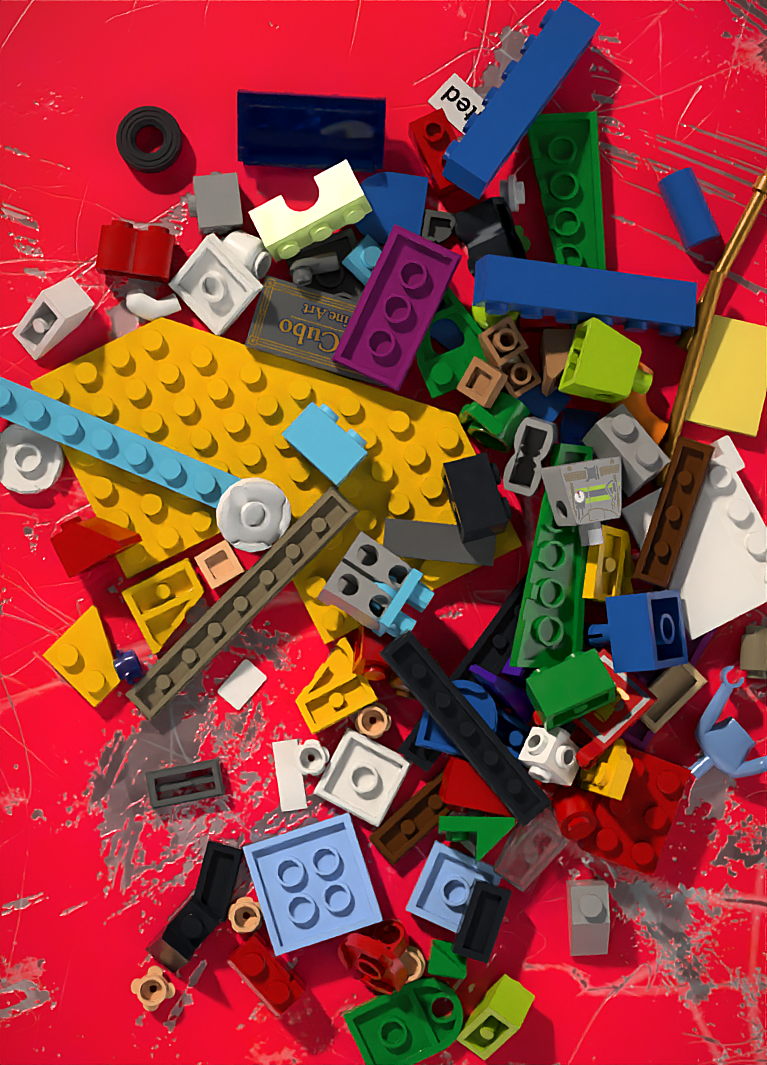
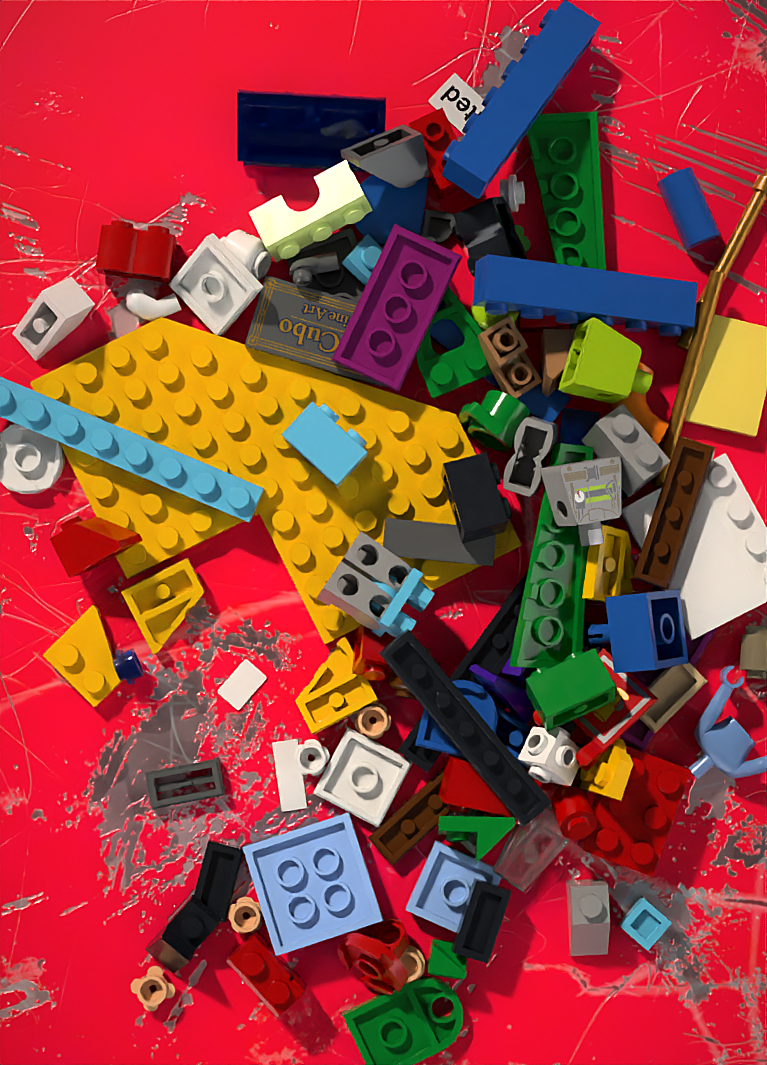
black tyre [116,106,183,173] -> none
dark tan tile [125,485,360,721] -> none
light grey head [187,172,243,236] -> none
light nougat plate [194,539,245,590] -> none
white tile [216,477,291,552] -> none
medium nougat plate [456,356,509,409] -> none
lime slope [456,974,535,1060] -> none
white tile [709,435,745,472] -> none
none -> dark grey slope [340,124,430,188]
none -> medium azure plate [618,896,672,951]

